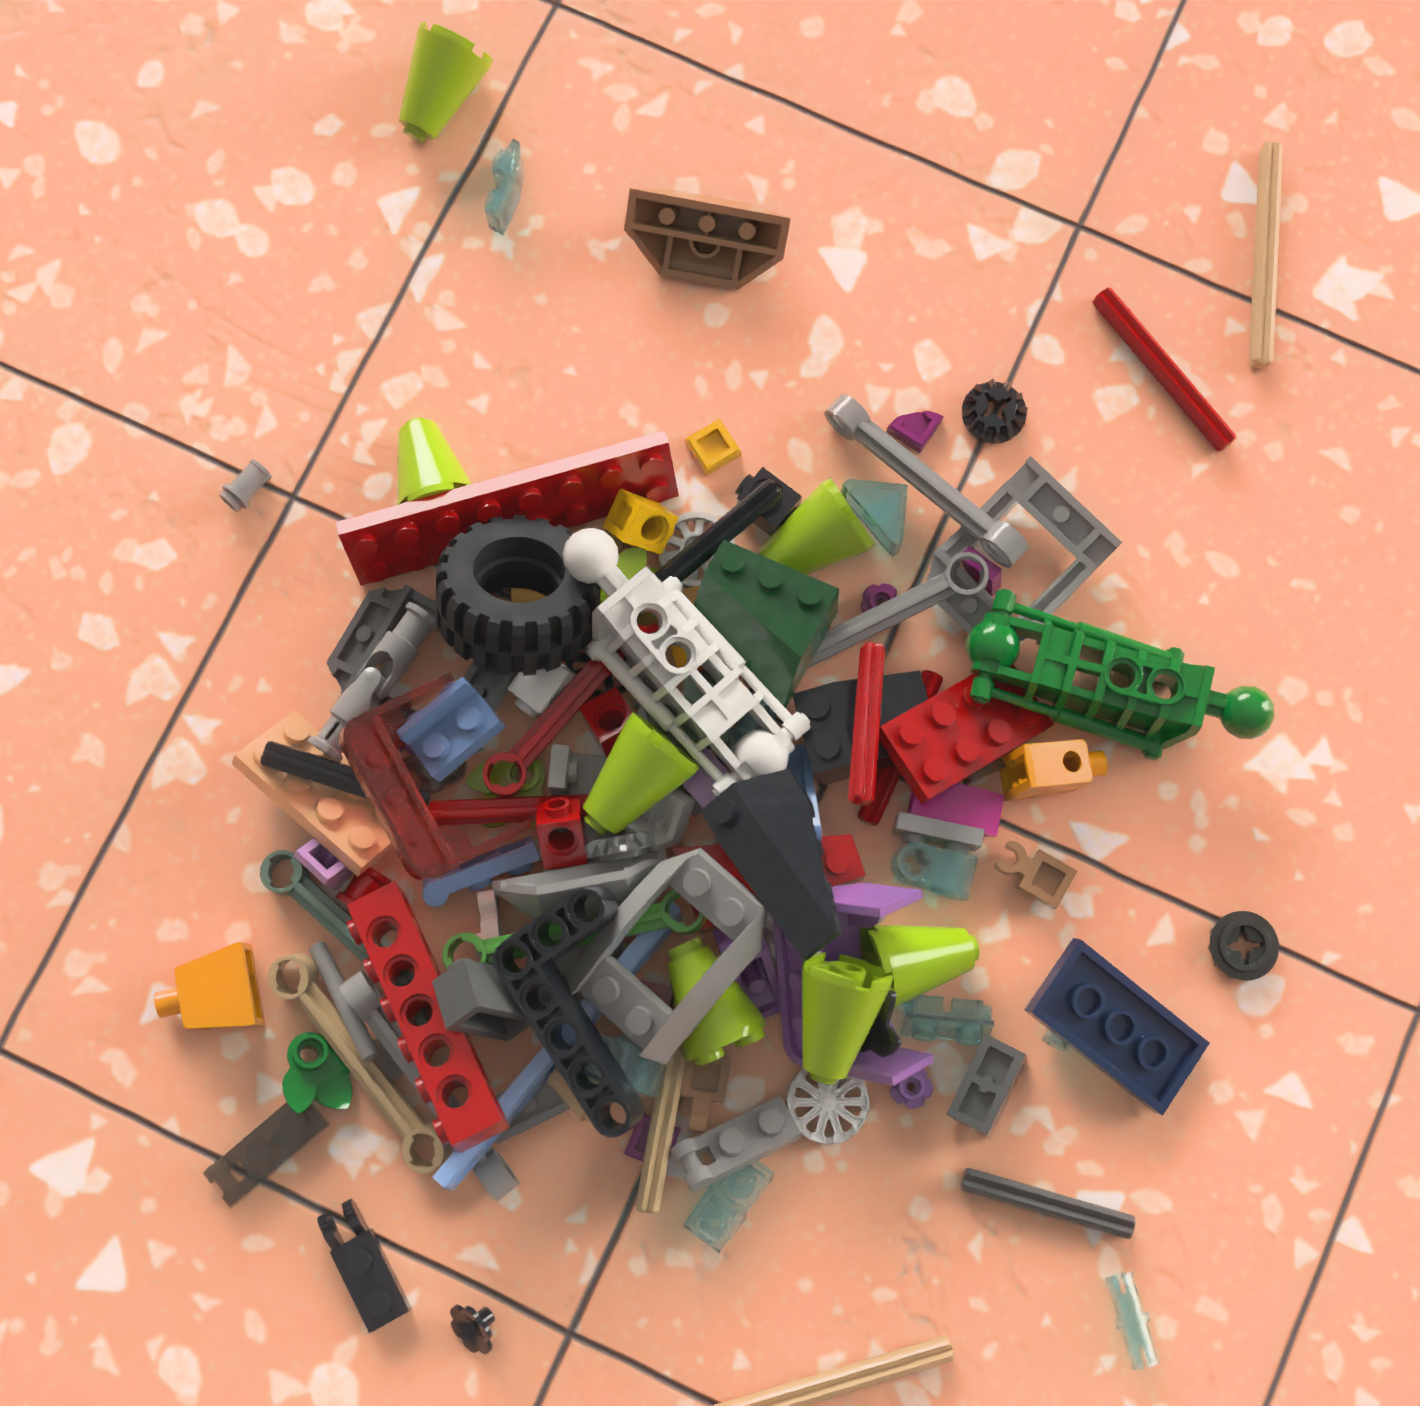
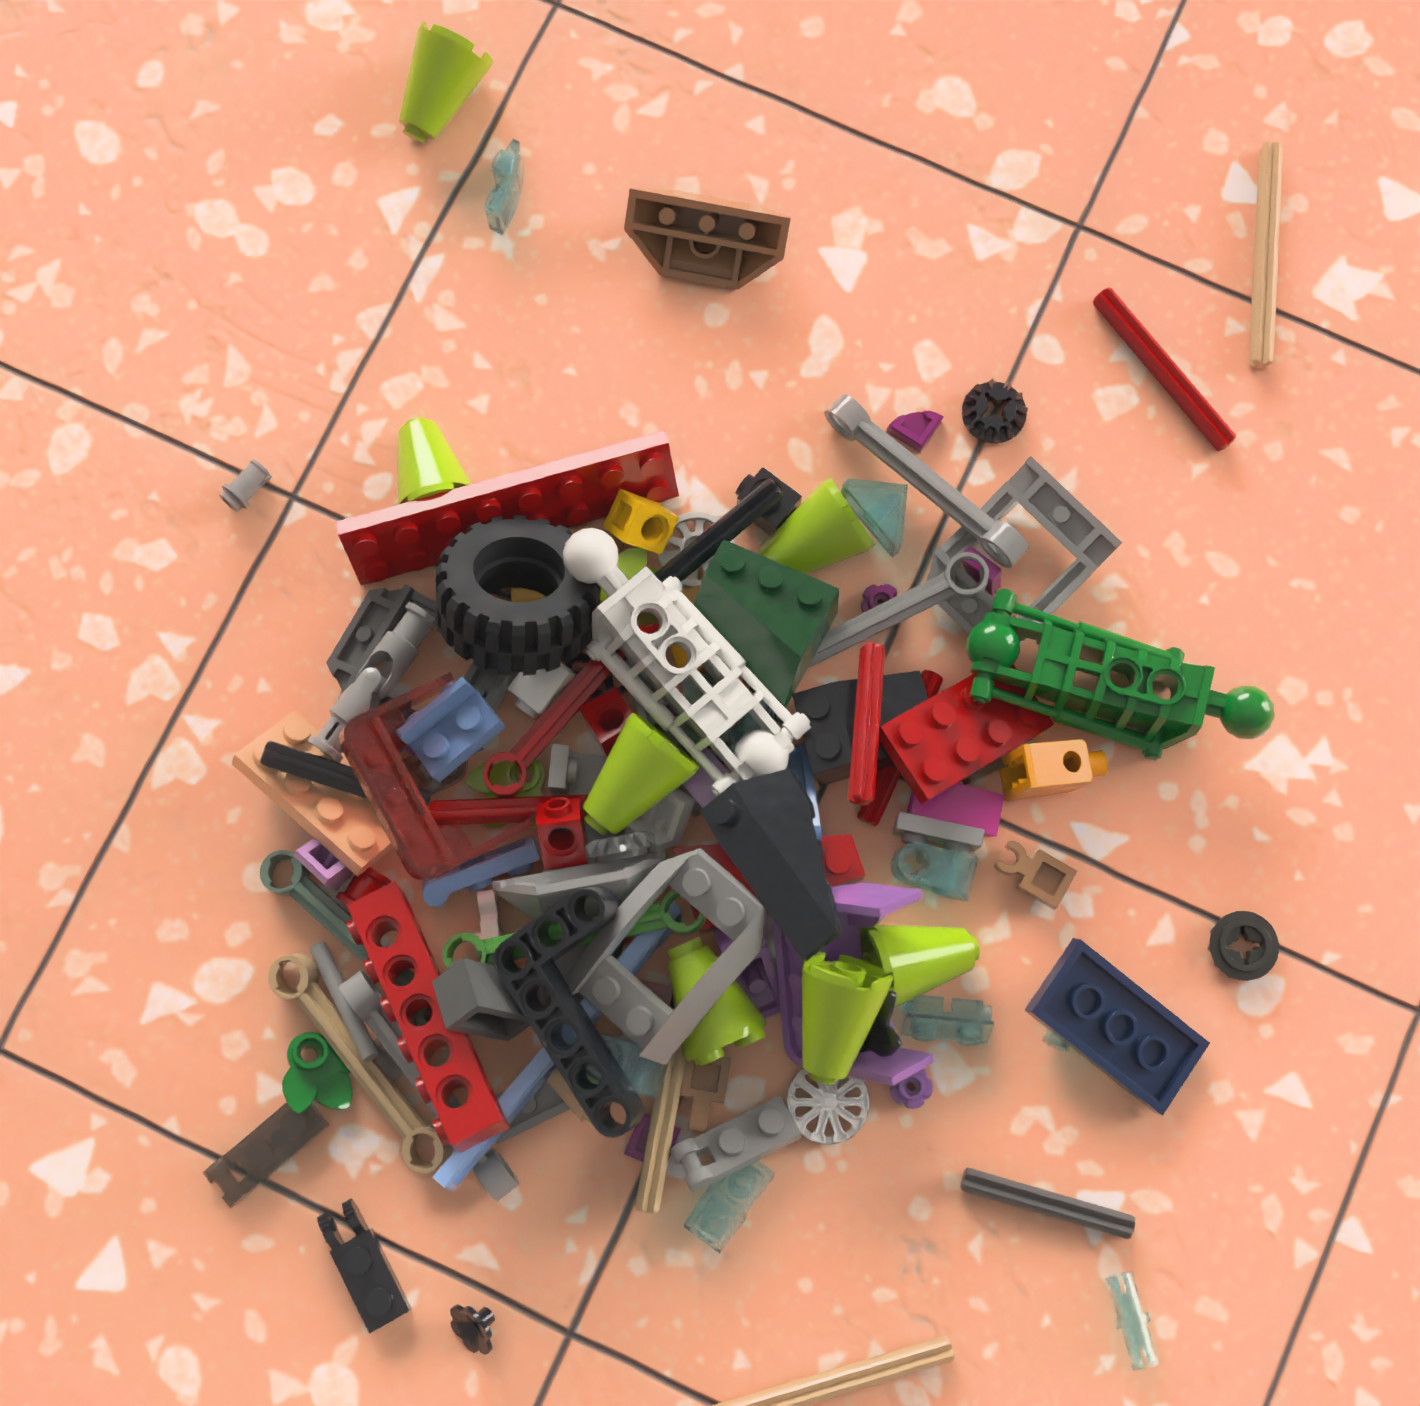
light orange torso [154,942,266,1030] -> none
yellow tile [685,418,741,476] -> none
dark grey hinge [947,1034,1028,1139] -> none

